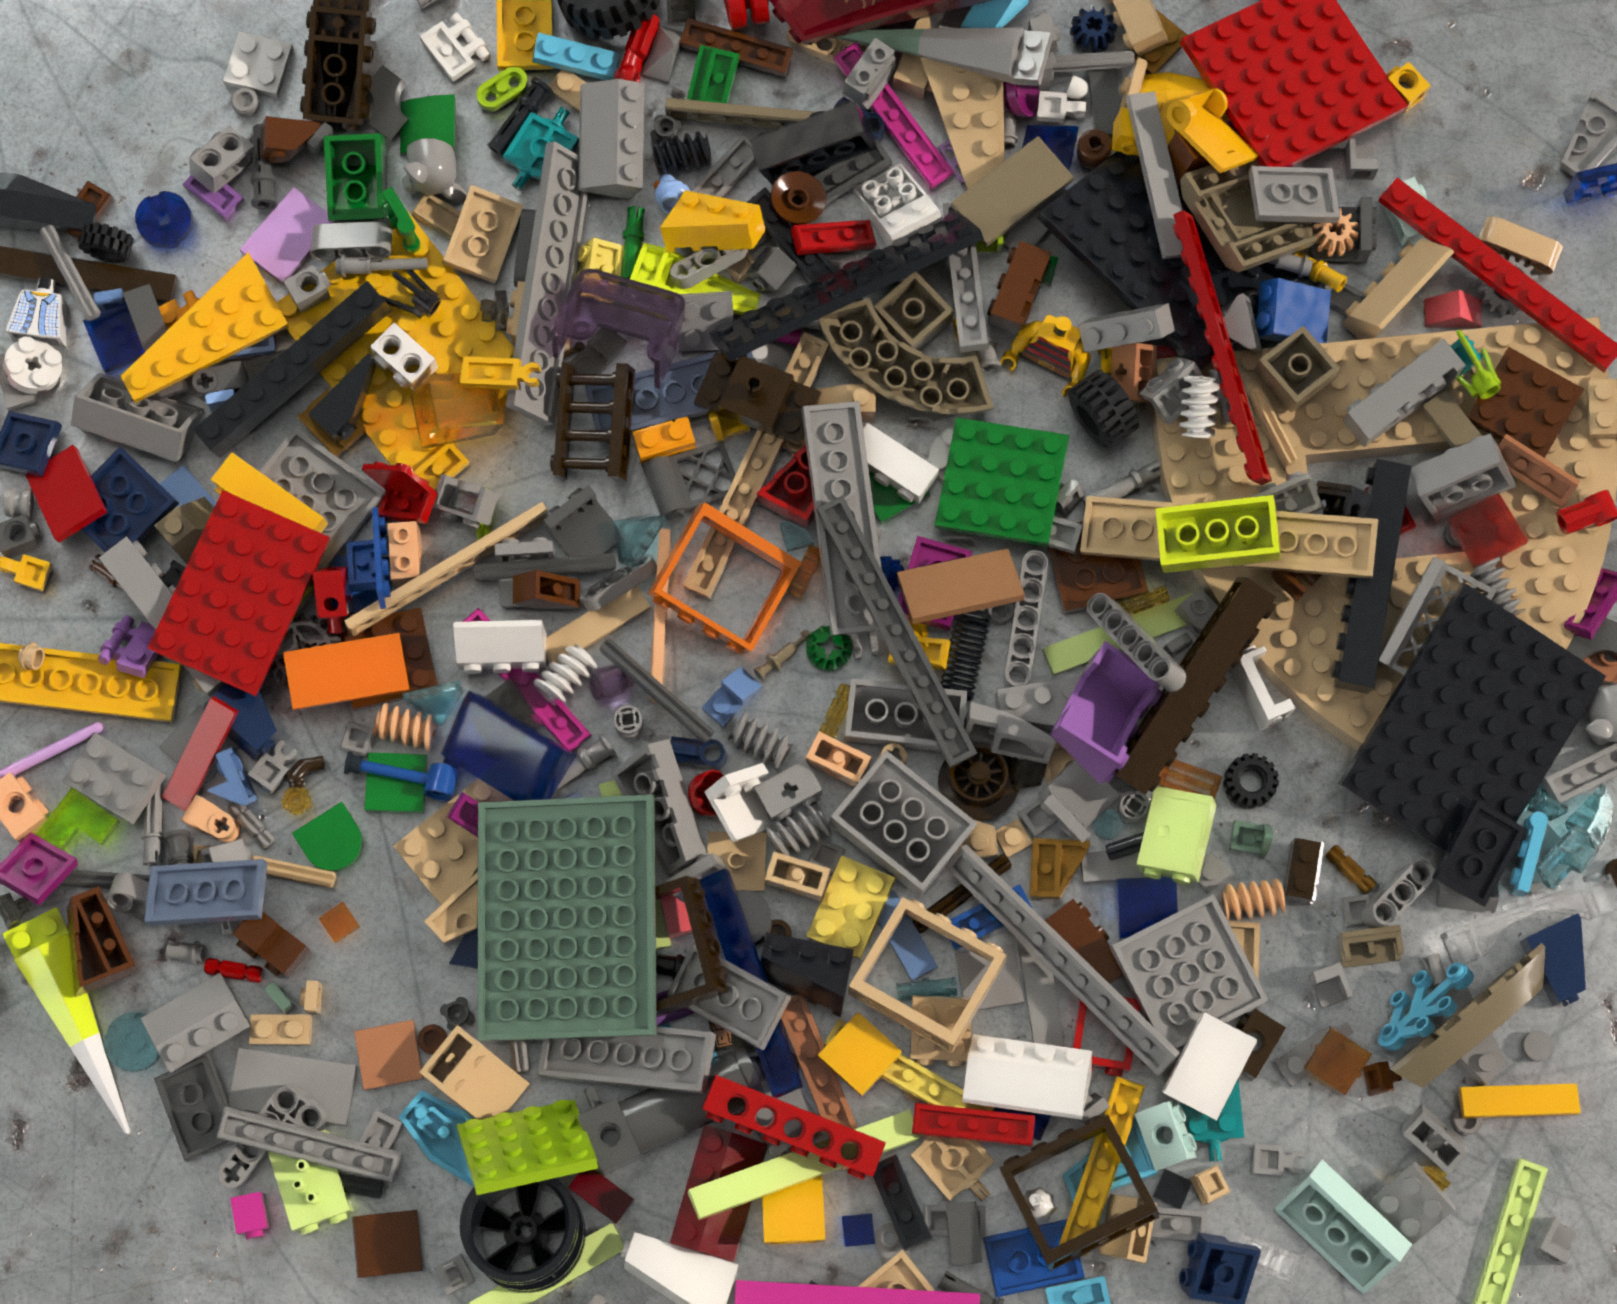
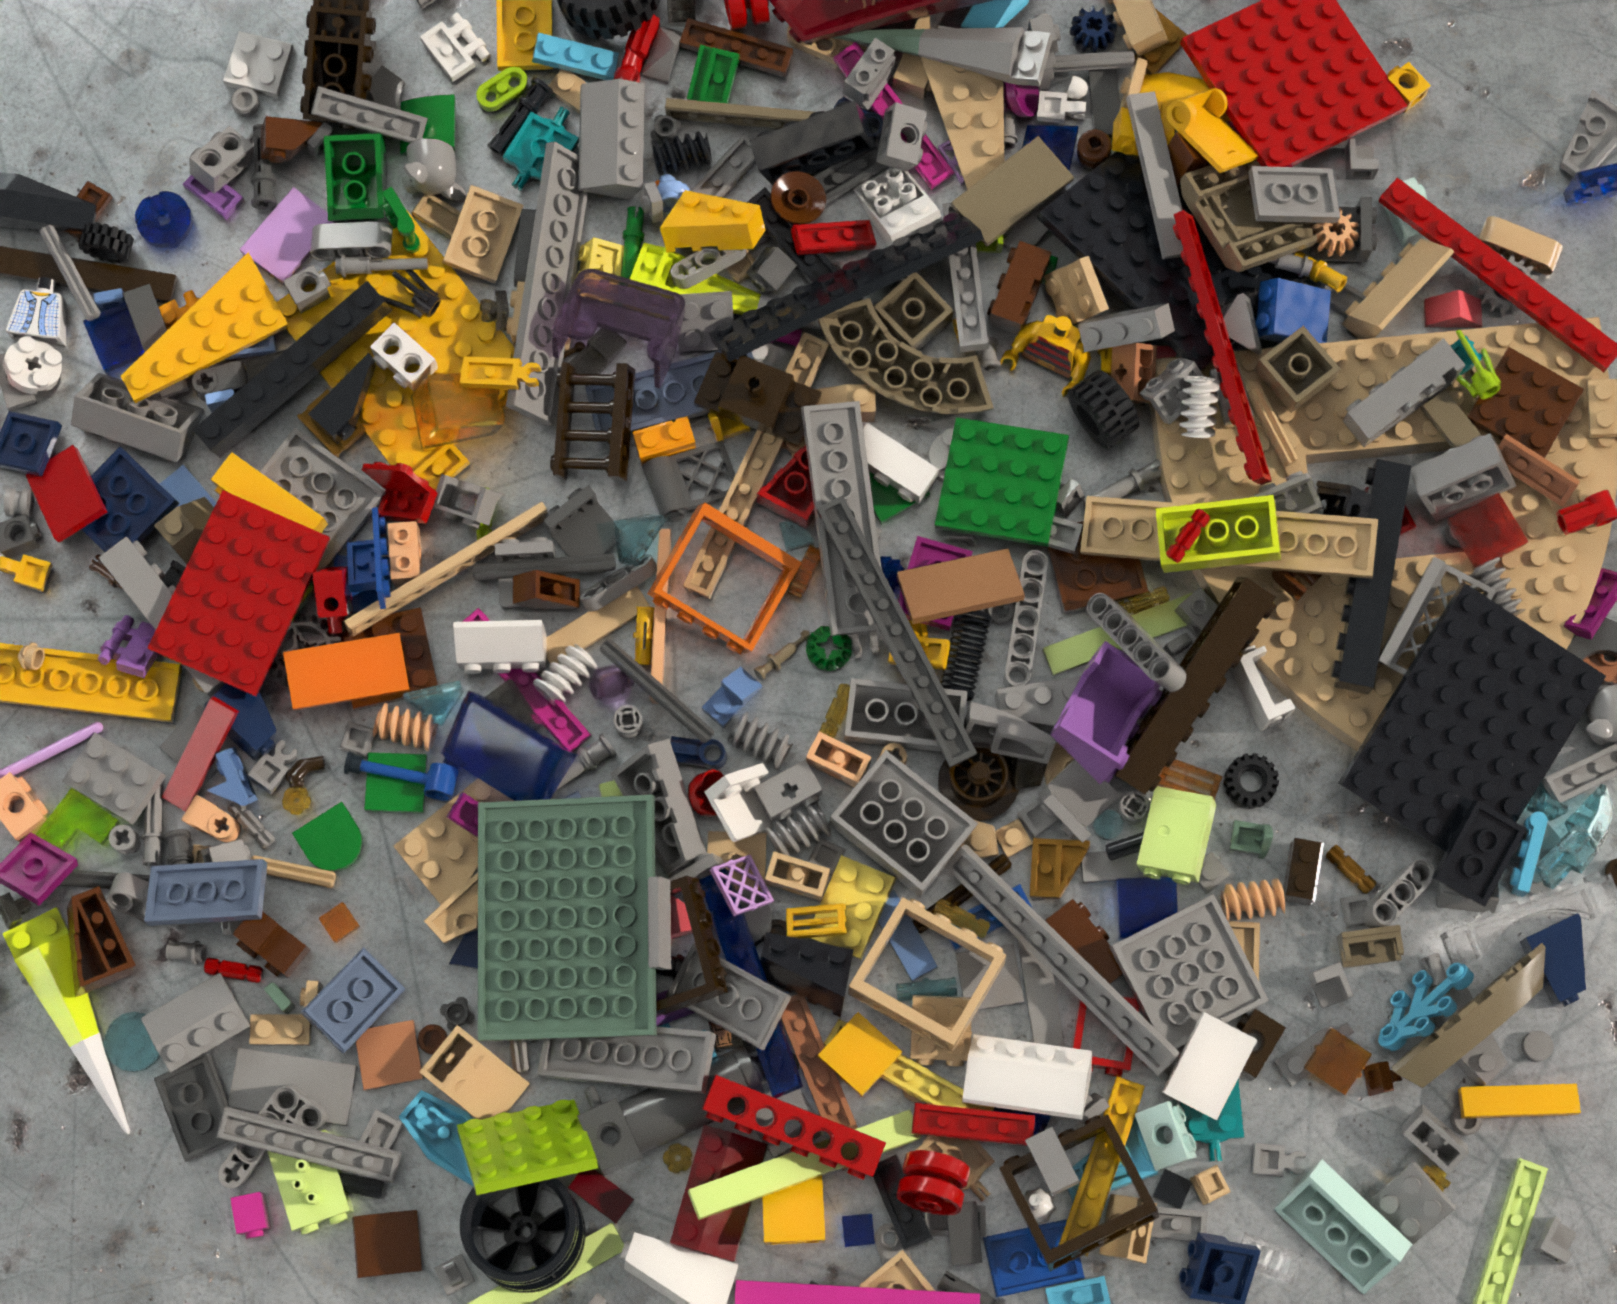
none -> light grey bush [109,825,141,855]
none -> sand blue tile [300,947,405,1054]
none -> light grey tile [311,86,428,143]
none -> yellow pin [633,606,655,665]
none -> light grey plate [641,182,663,223]
none -> light grey tile [648,876,671,970]
none -> clear yellow plate [663,1143,692,1173]
none -> lavender window [710,855,774,916]
none -> yellow tile [786,903,847,939]
none -> light grey brick [876,102,928,171]
none -> red wheel [897,1150,970,1215]
none -> clear yellow axle [933,899,990,938]
none -> light grey tile [1025,1127,1080,1196]
none -> tan plate [1044,256,1109,326]
none -> red axle [1166,509,1210,563]

